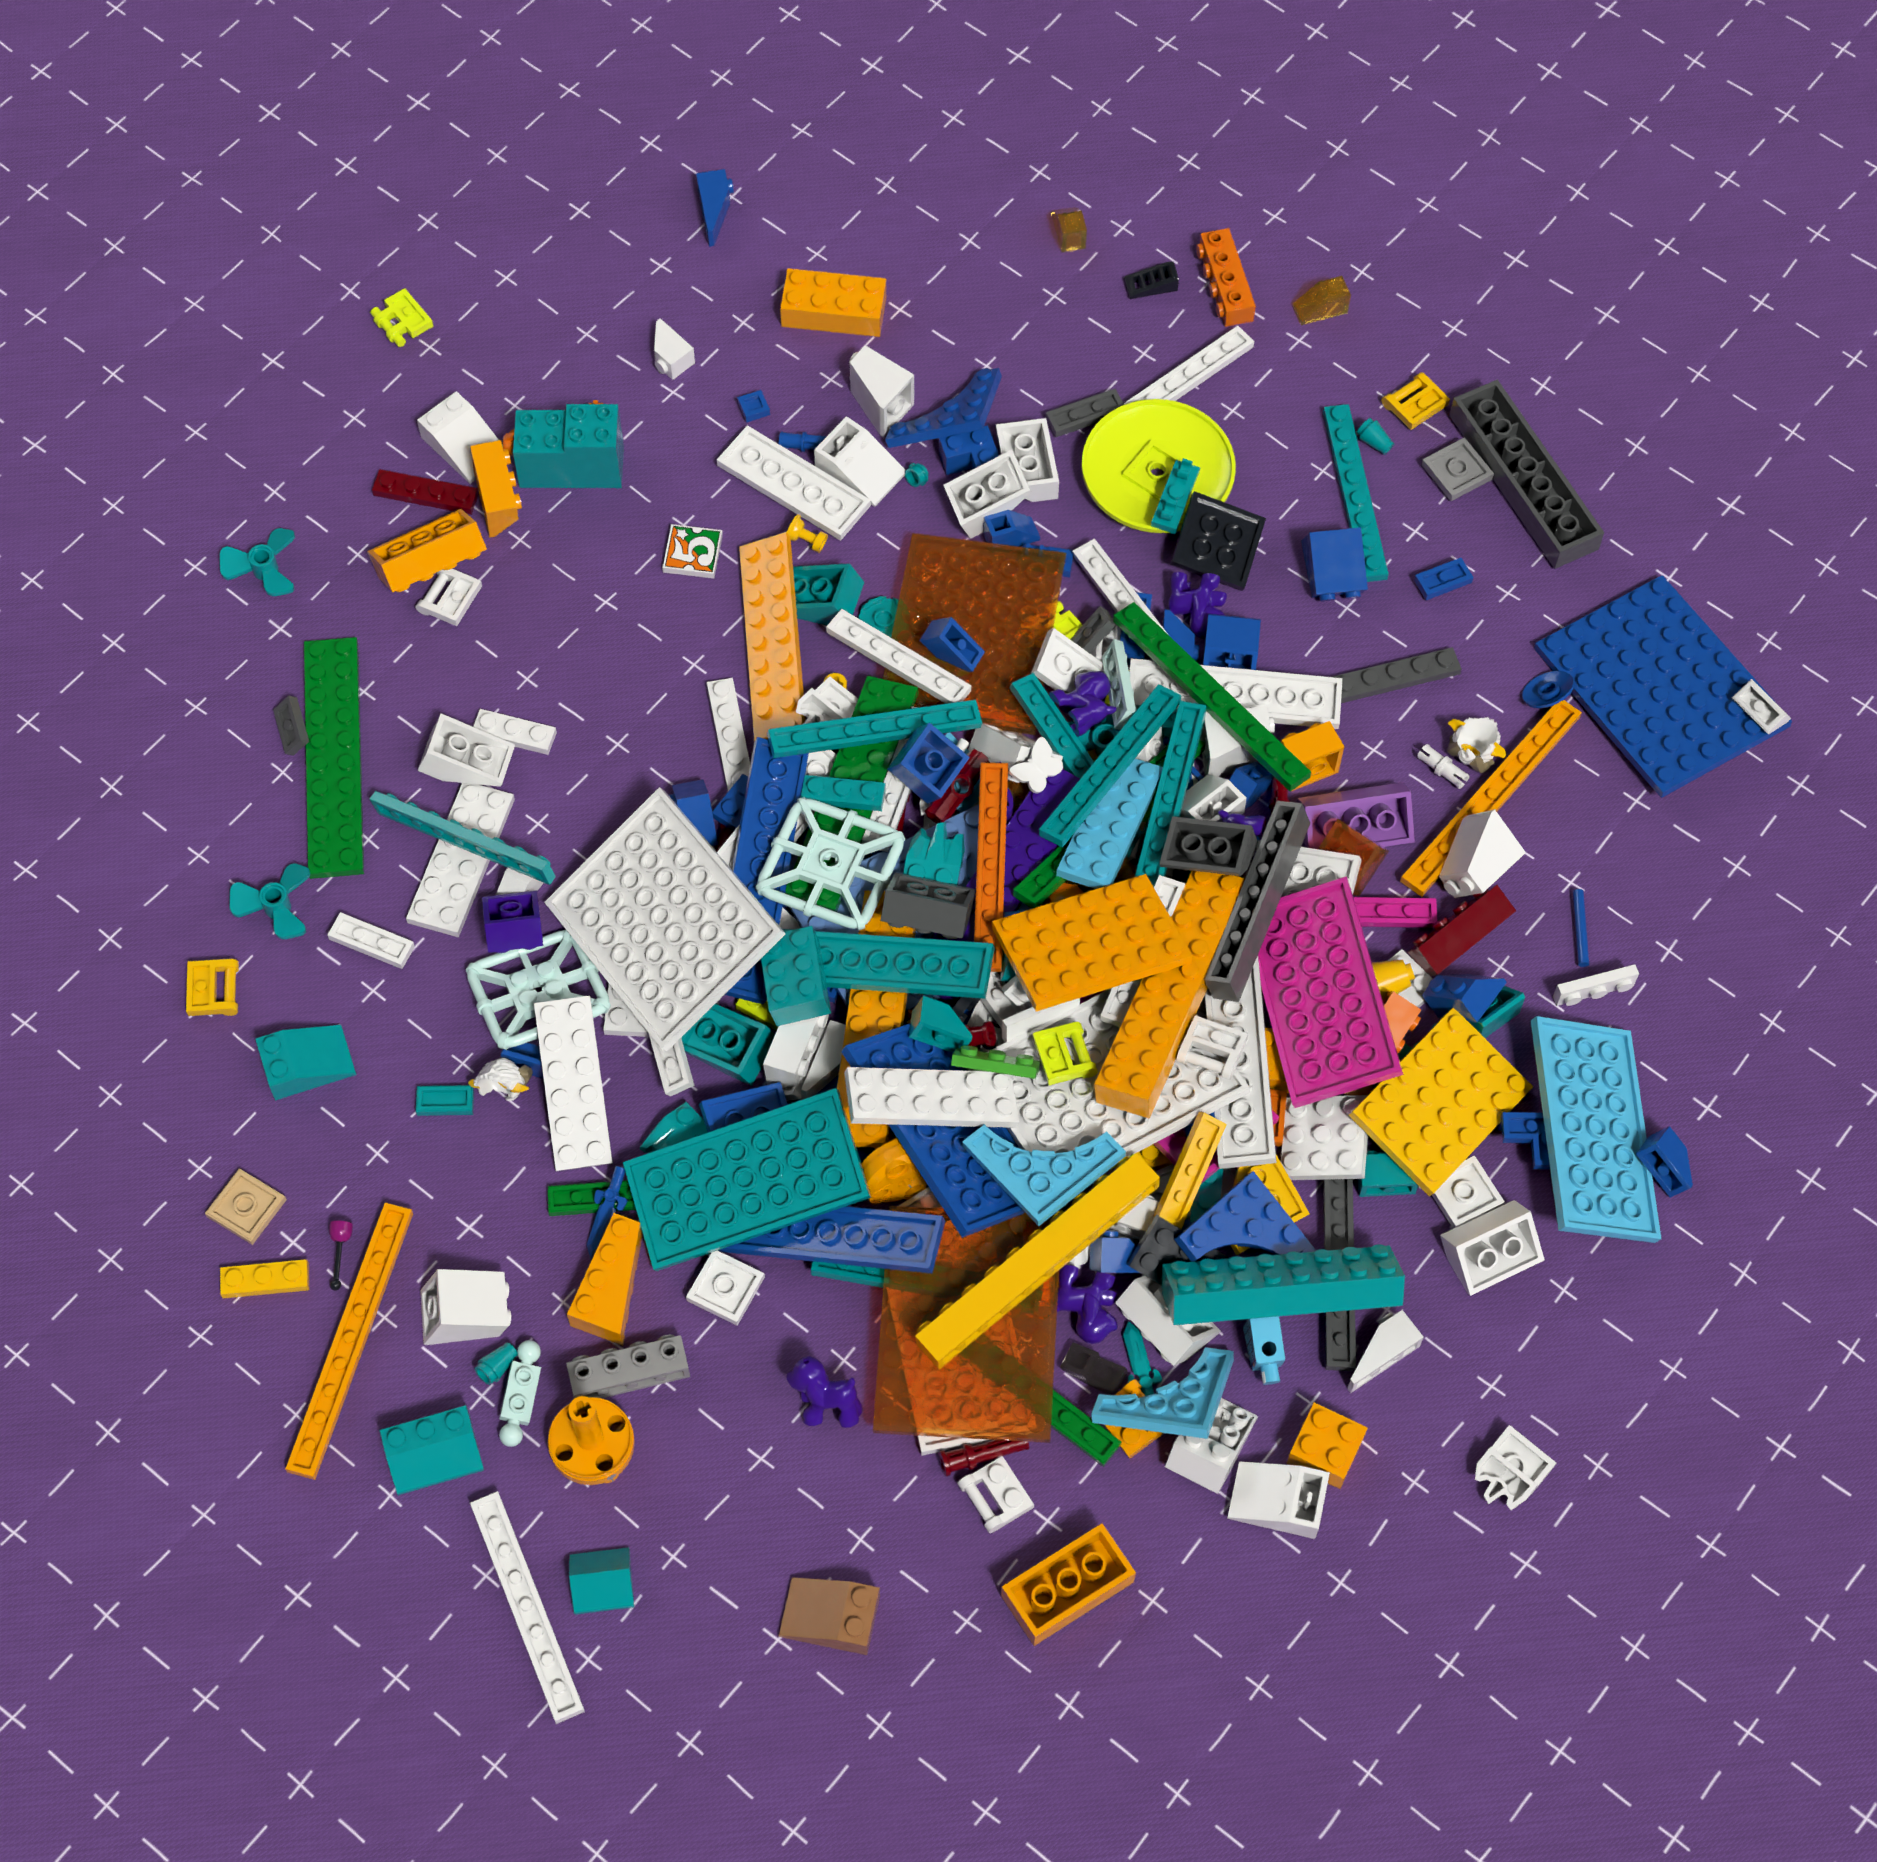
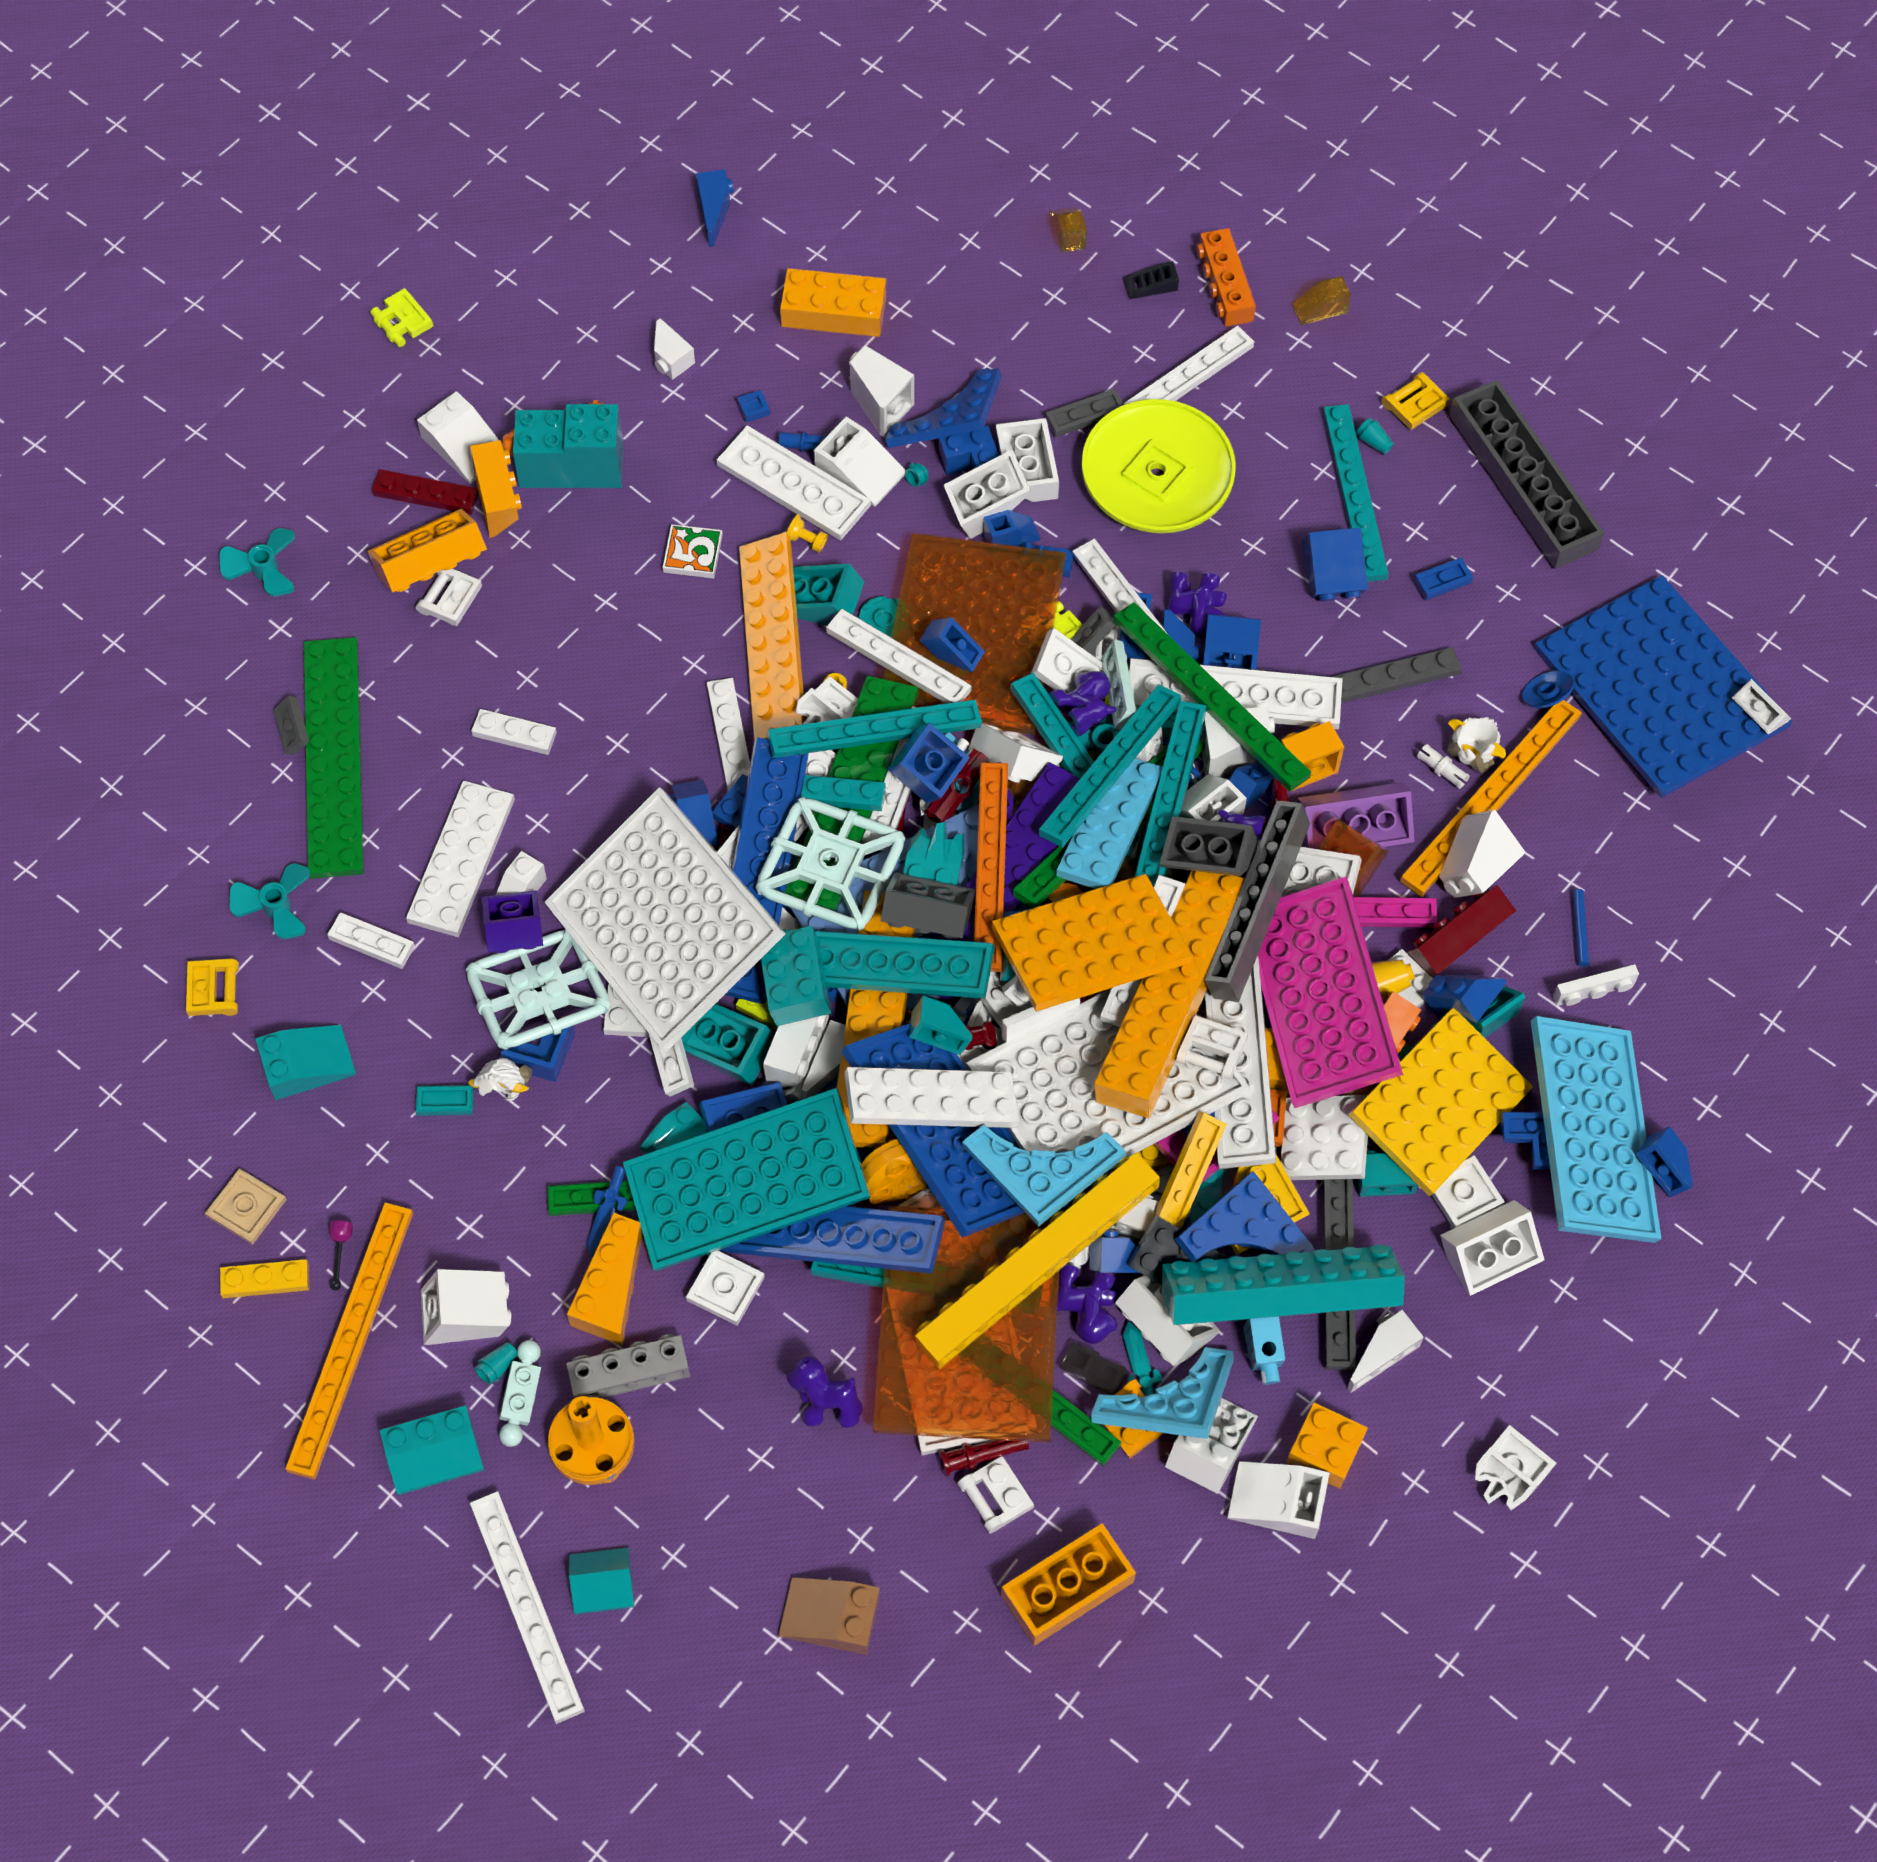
teal plate [370,791,556,885] -> none
white slope [418,714,515,787] -> none
white plate [534,996,613,1172] -> none
bright green plate [951,1045,1040,1079] -> none
white animal [1008,737,1063,794] -> none
neon yellow plate [1033,1022,1098,1085] -> none
teal plate [1151,458,1200,534] -> none
black plate [1170,491,1266,591] -> none
light grey plate [1422,437,1494,501] -> none

